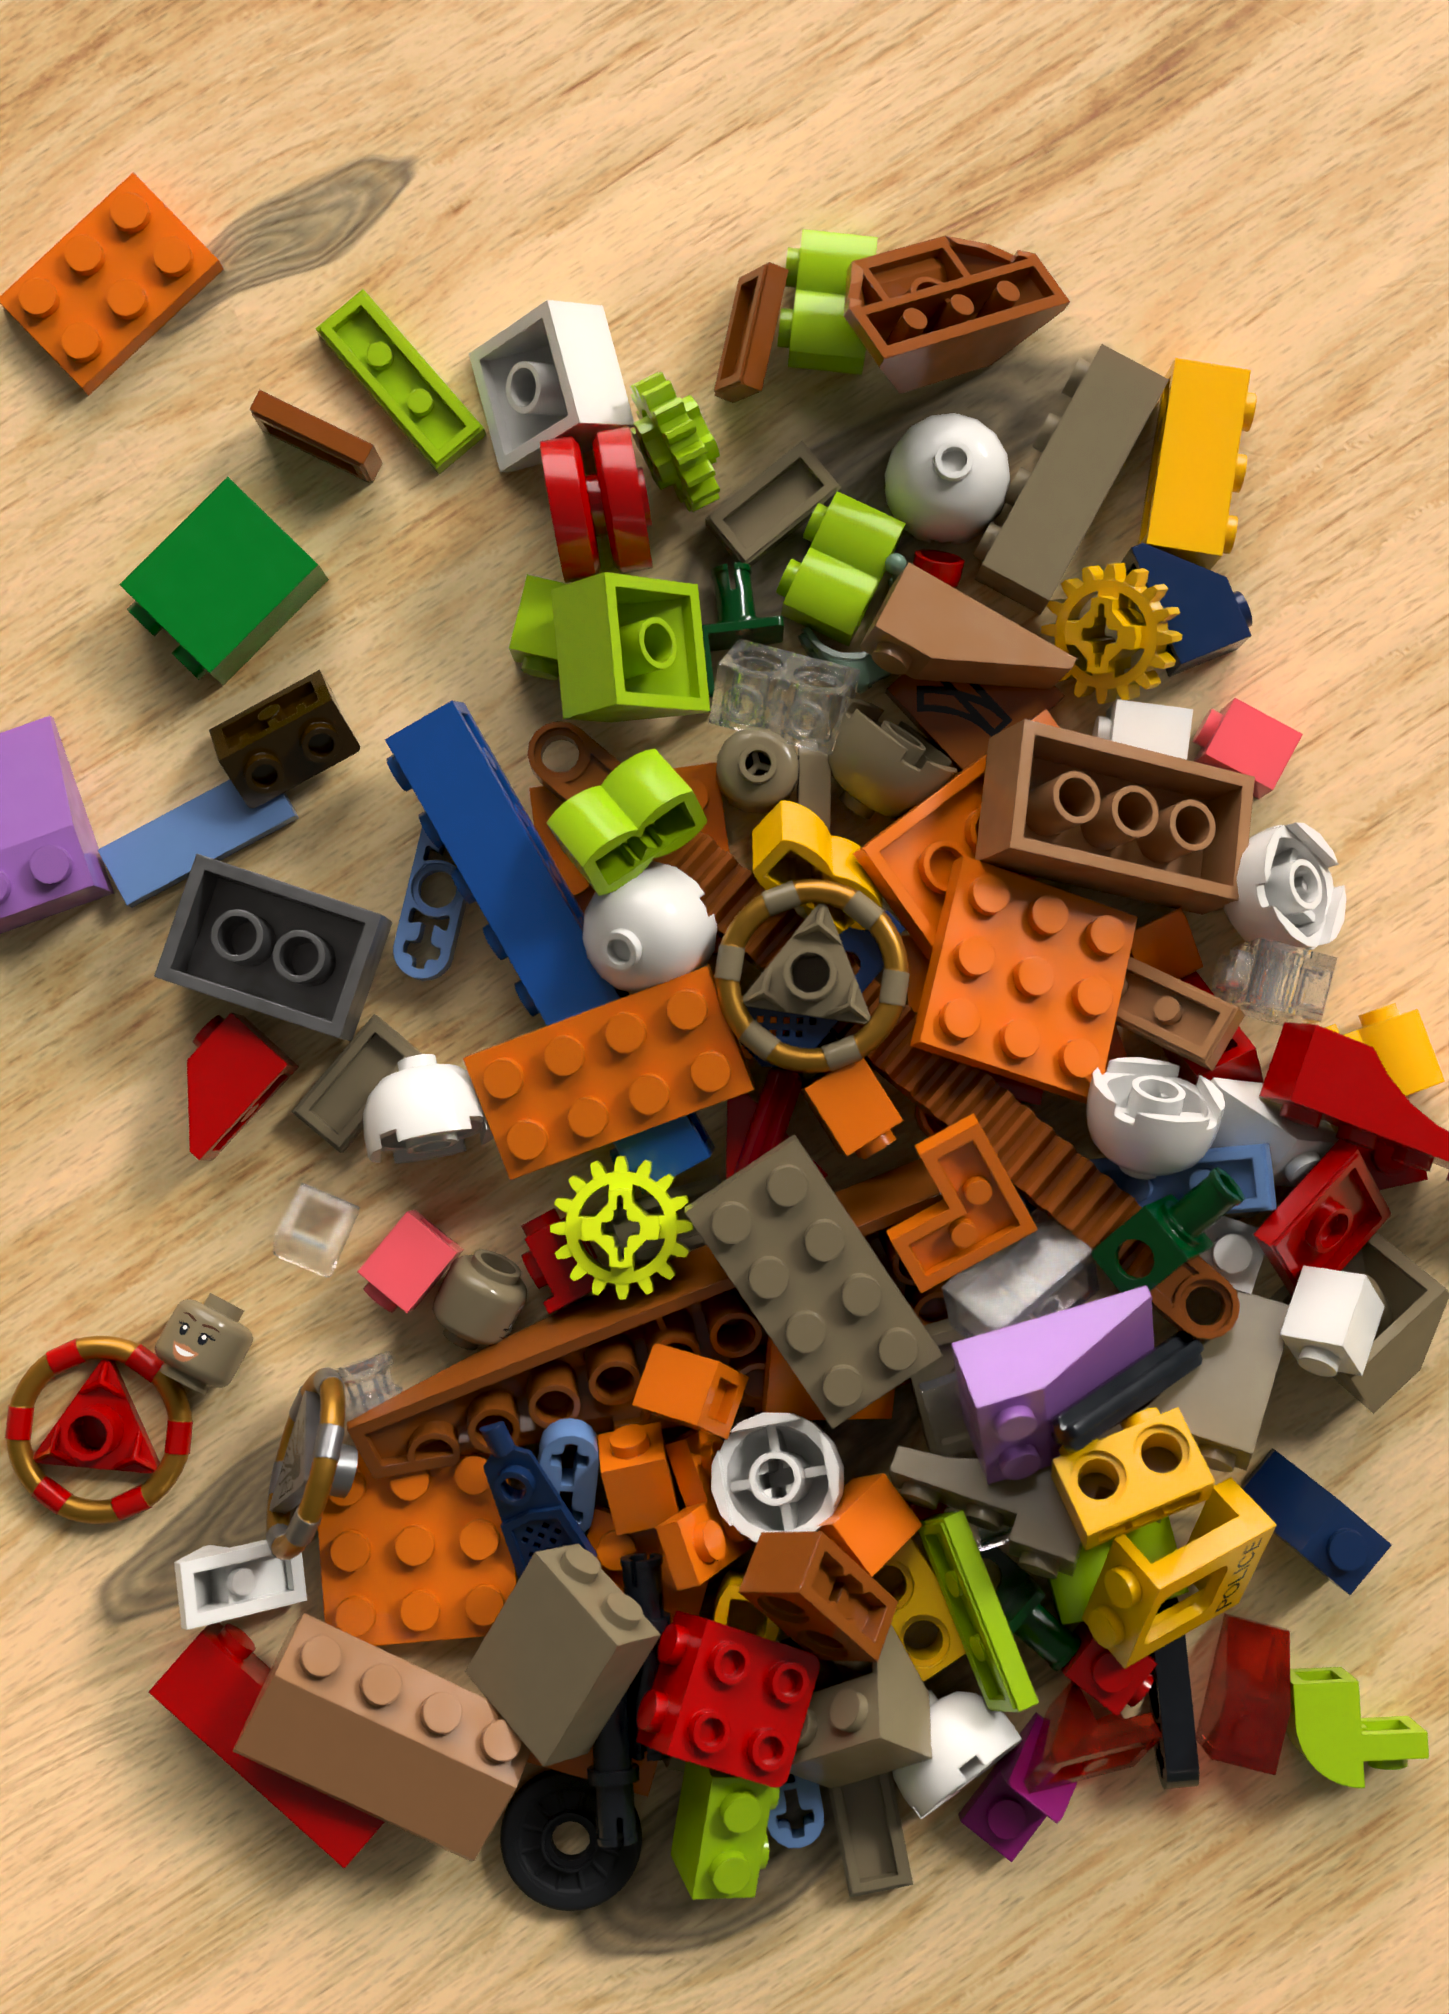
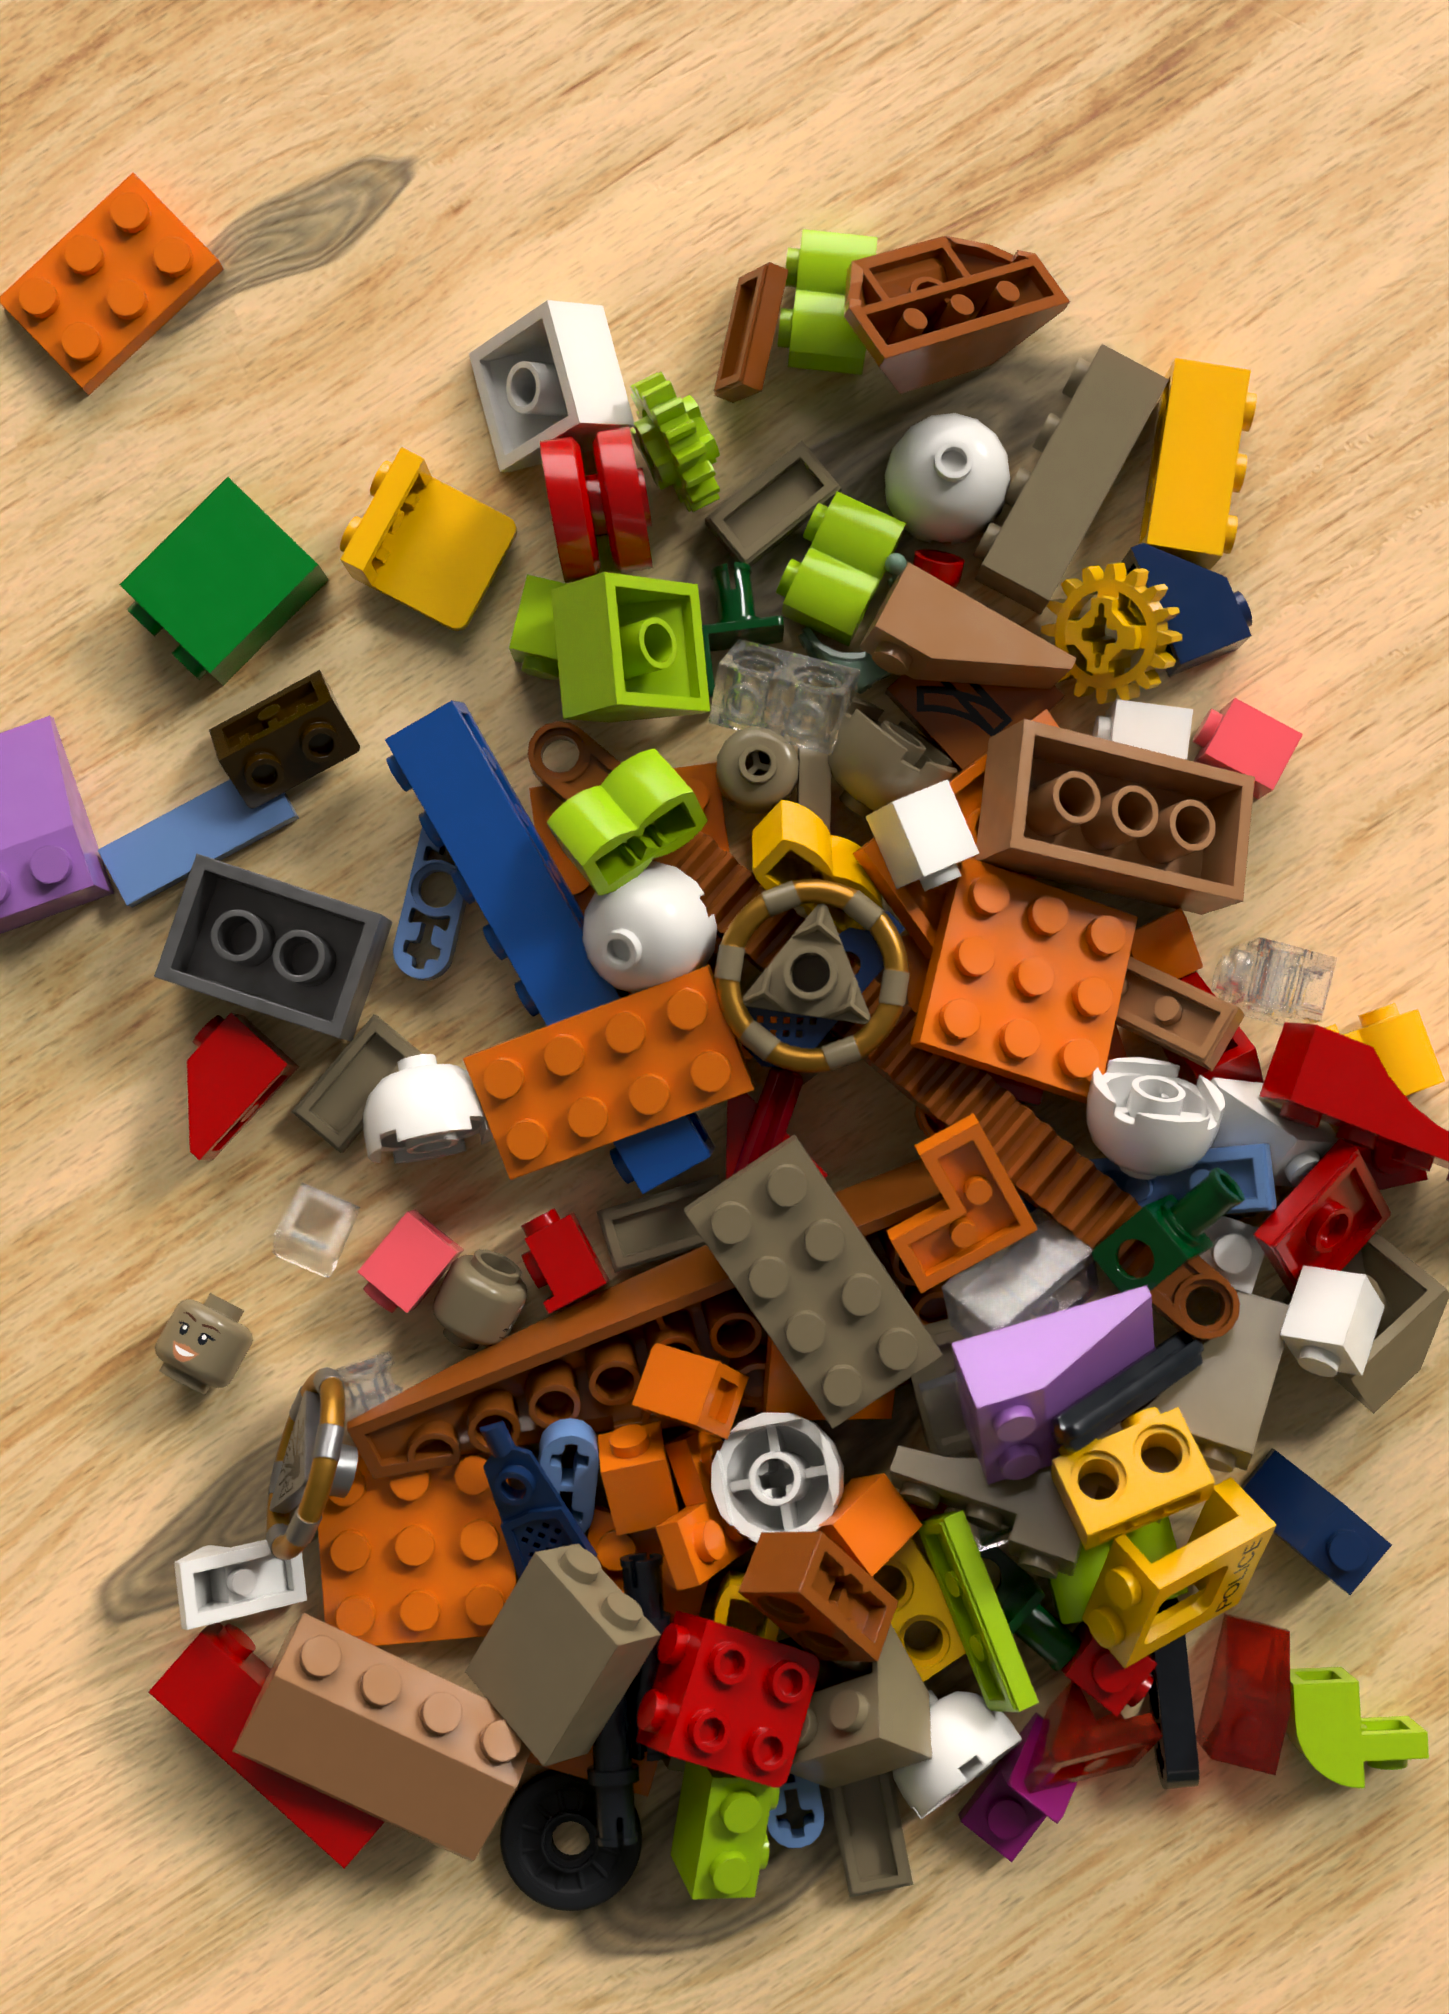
red piece [5,1336,193,1524] -> none
dark orange tile [250,390,383,483] -> none
lime tile [315,289,486,475] -> none
neon yellow gear [550,1156,694,1300] -> none
orange brick [800,1058,903,1160] -> none
white cylinder [1223,822,1346,953] -> none
none -> yellow bracket [339,447,517,631]
none -> white brick [866,779,979,892]

